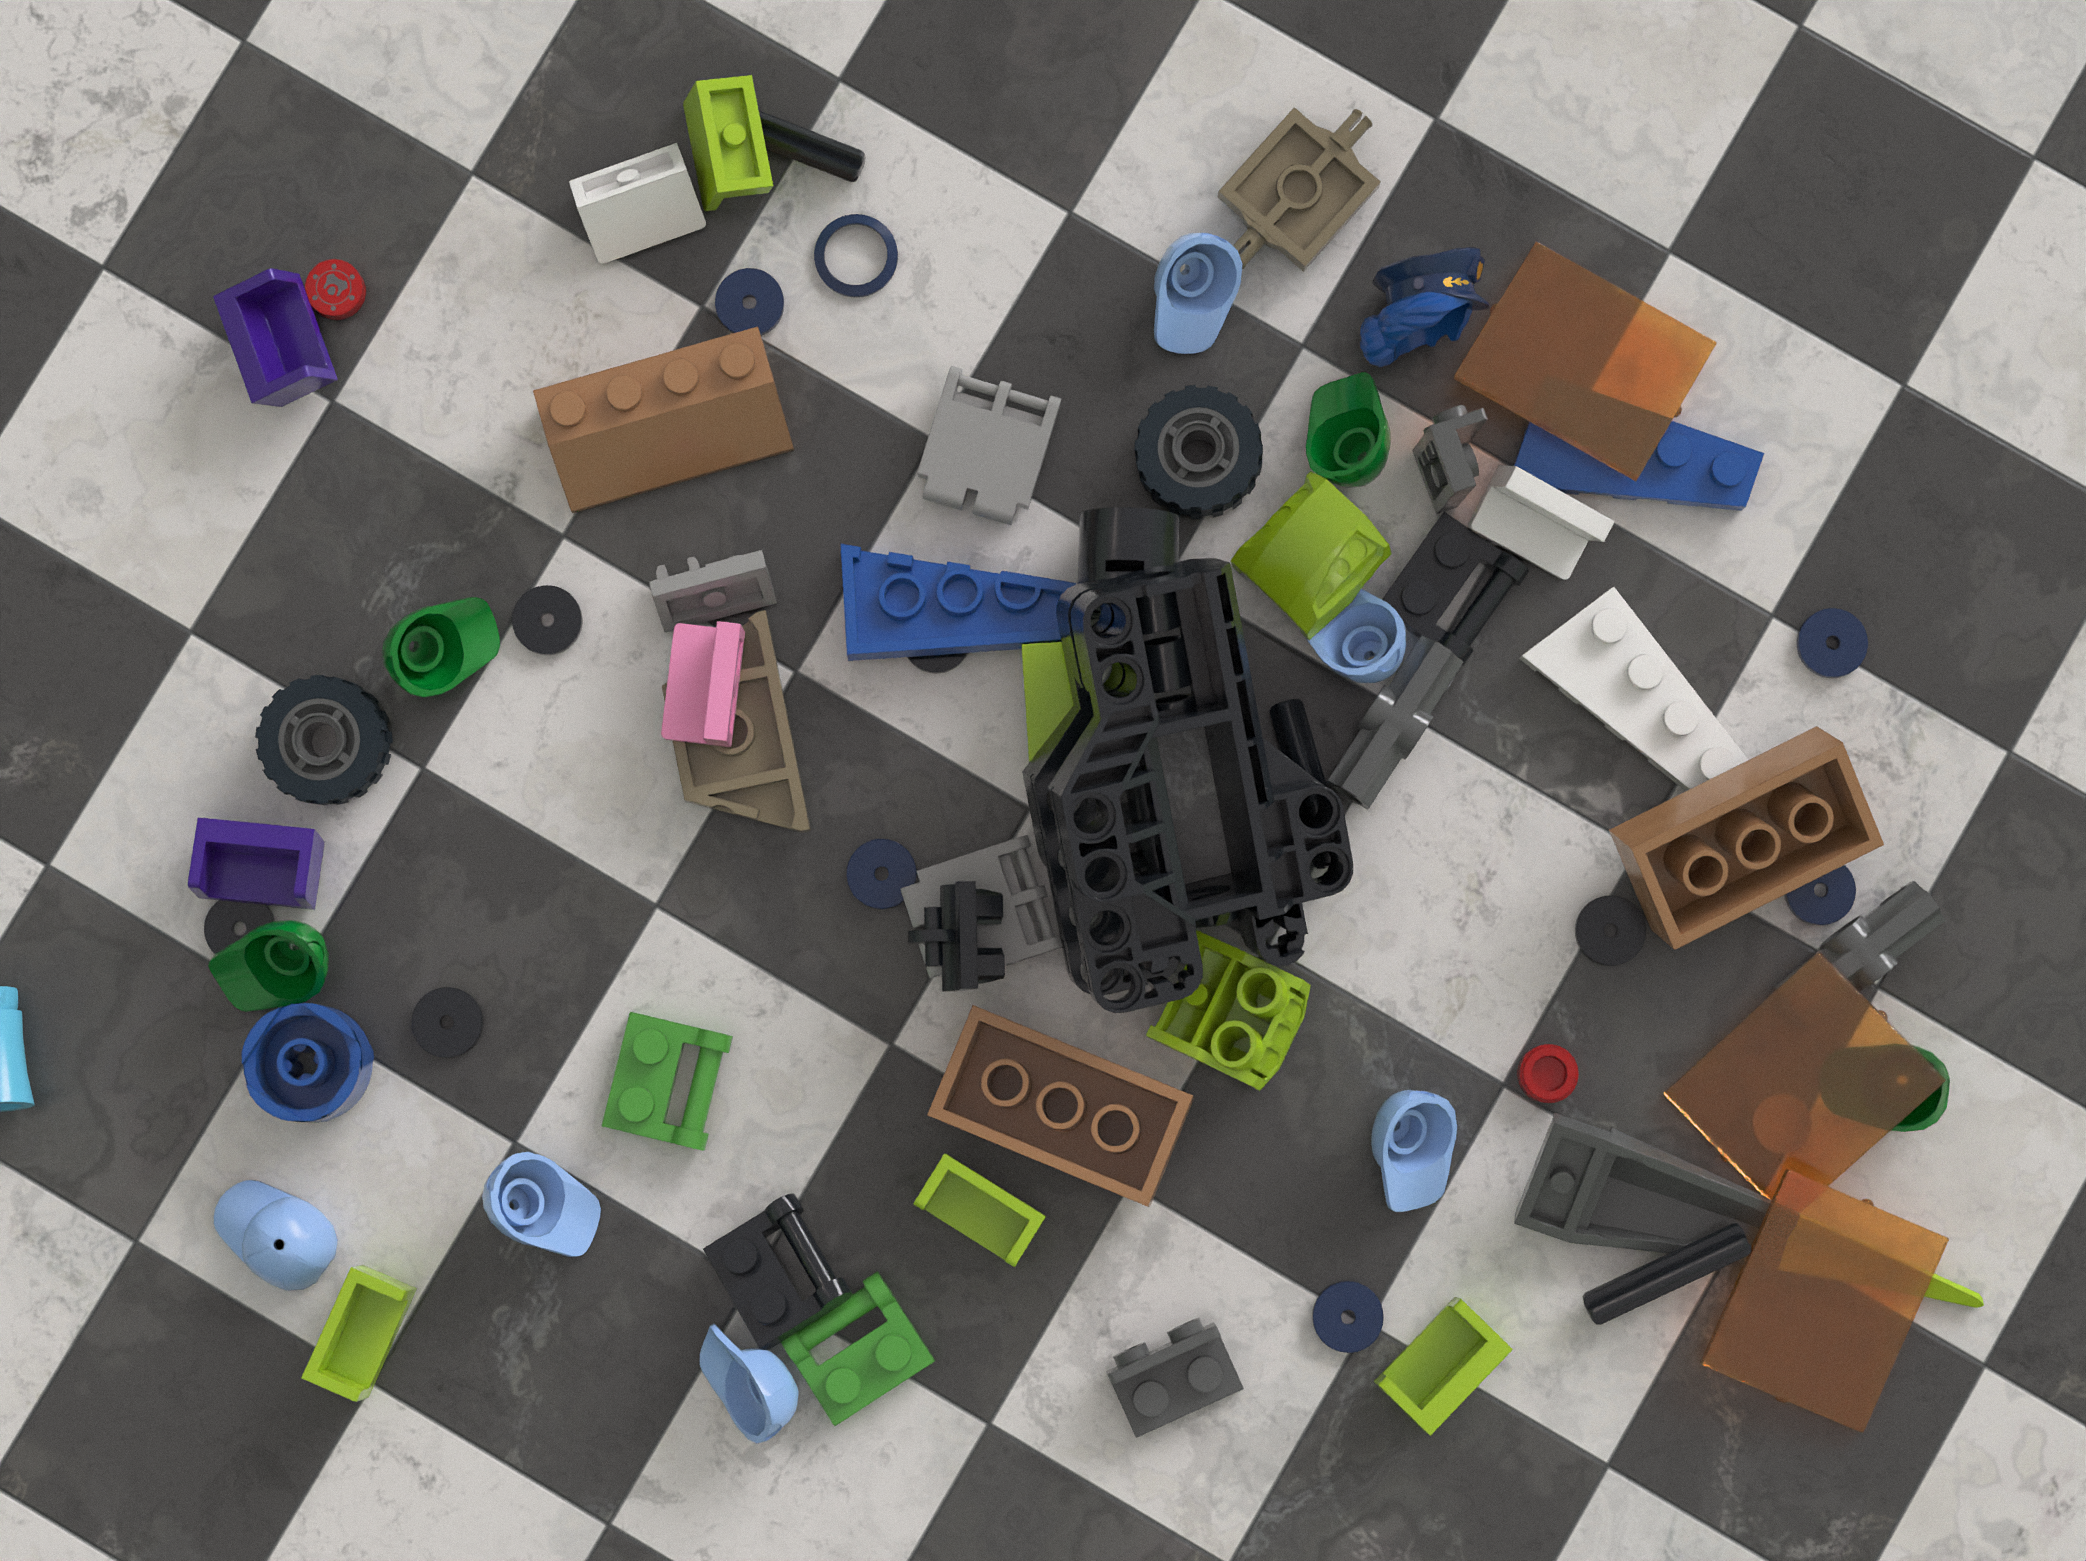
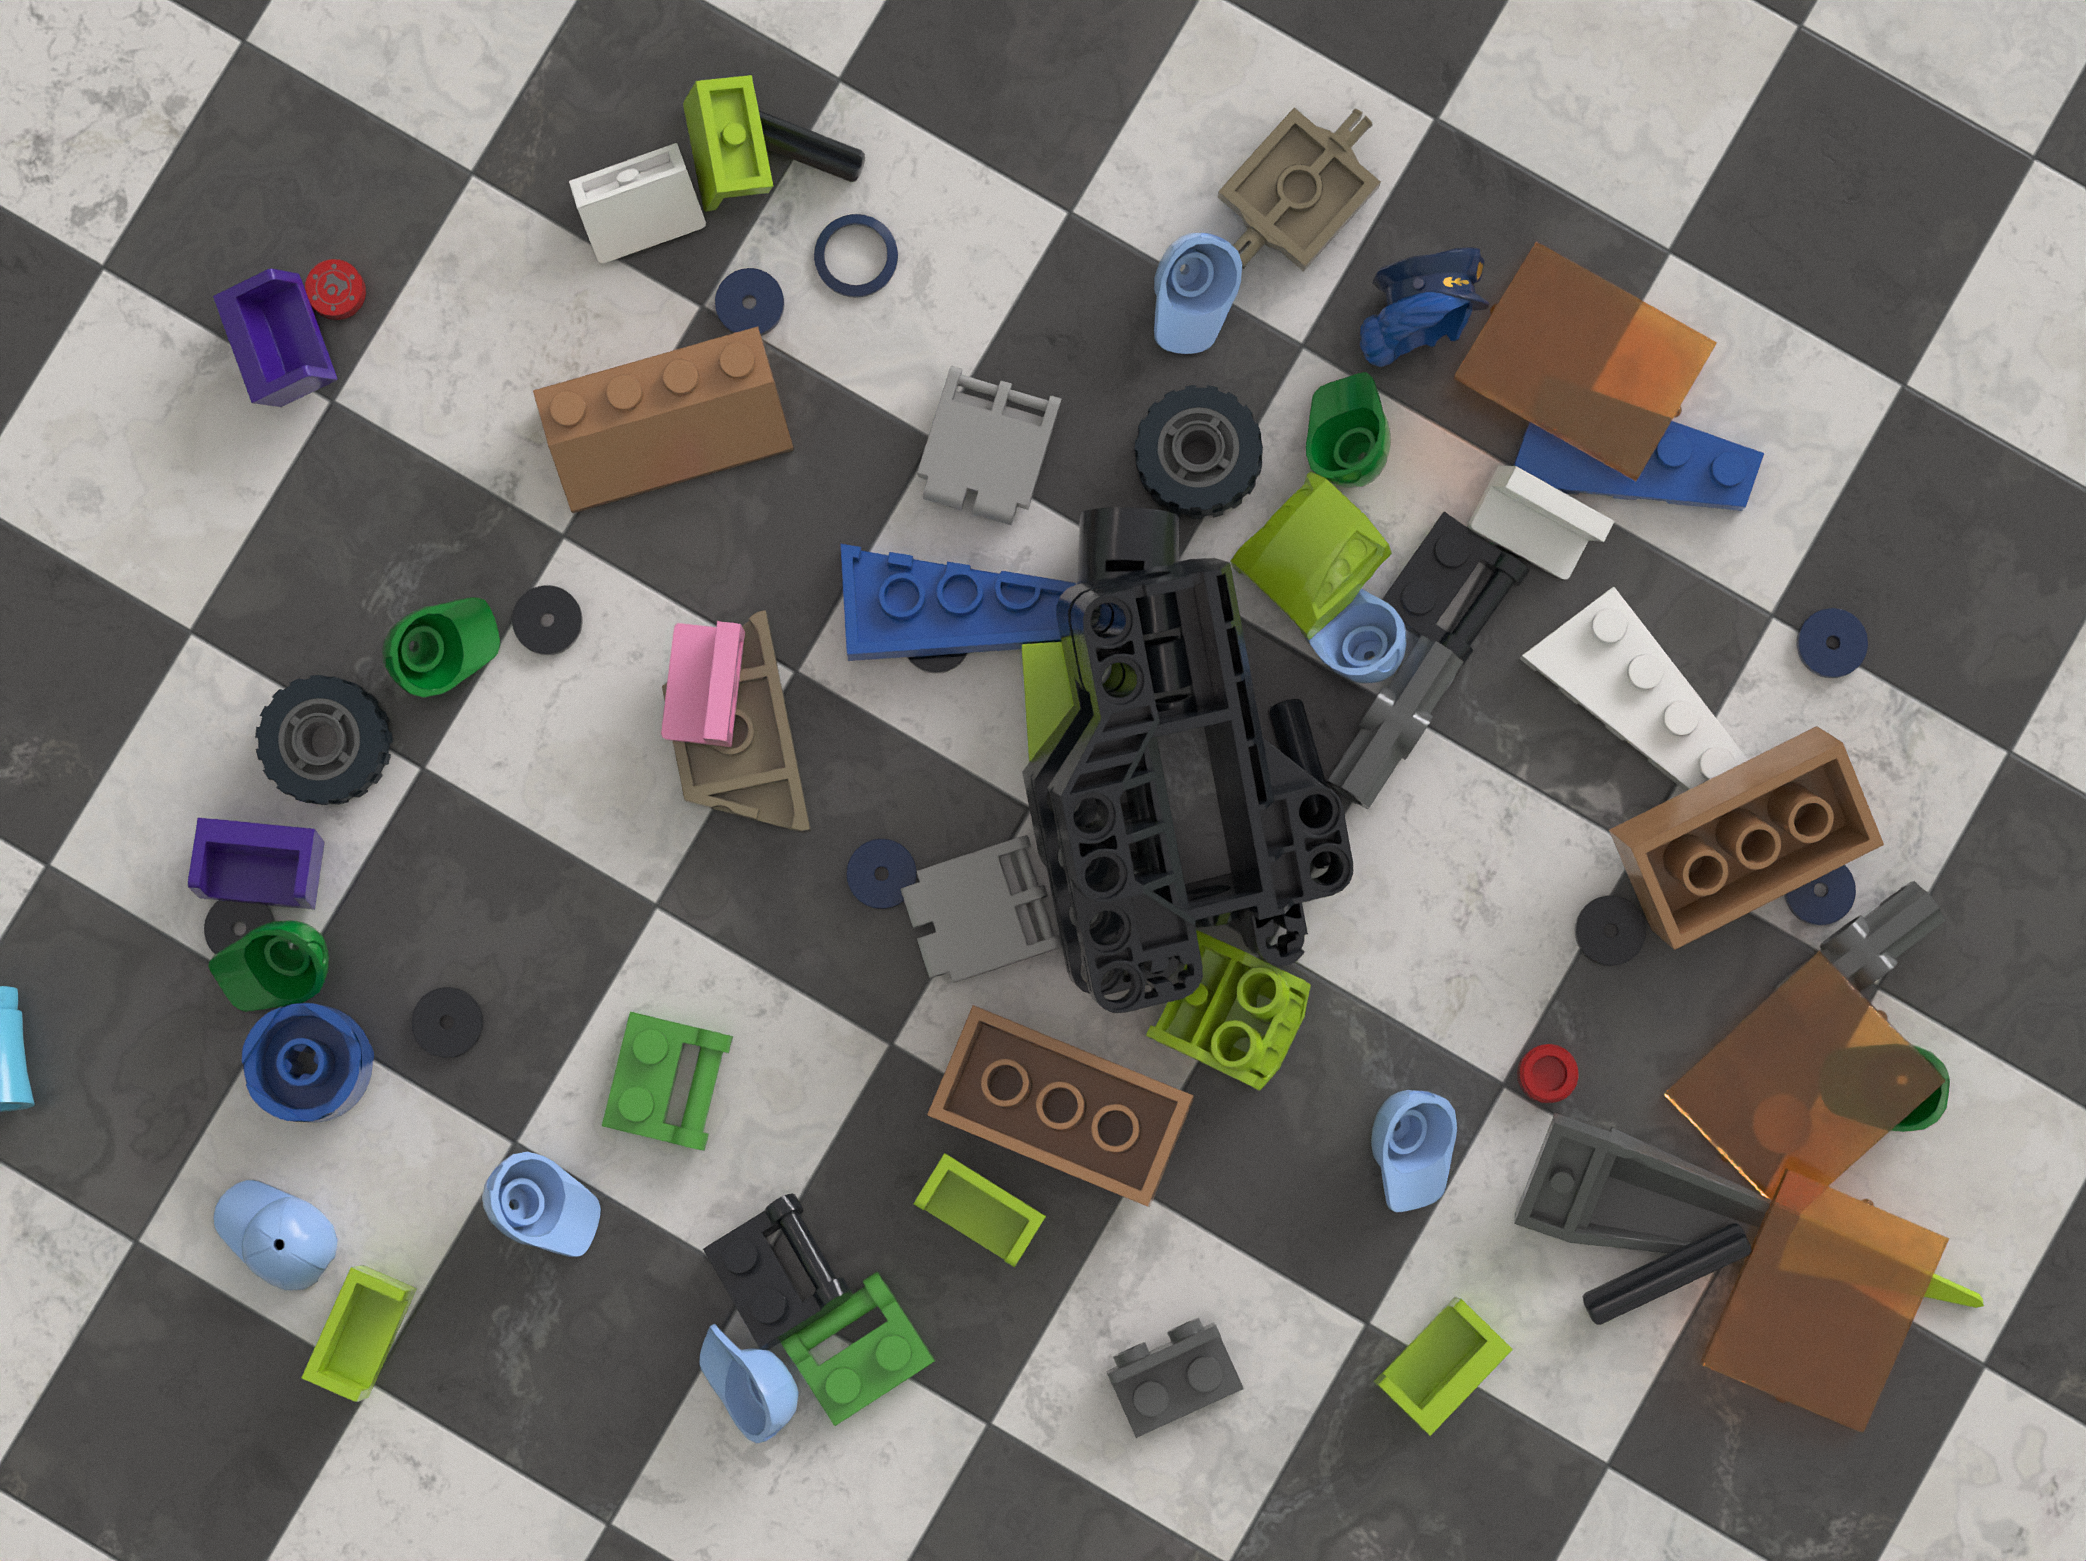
light grey plate [649,550,777,632] -> none
black hips [908,881,1005,992] -> none
dark blue wheel [1312,1281,1384,1353] -> none
dark grey bracket [1412,405,1488,514] -> none

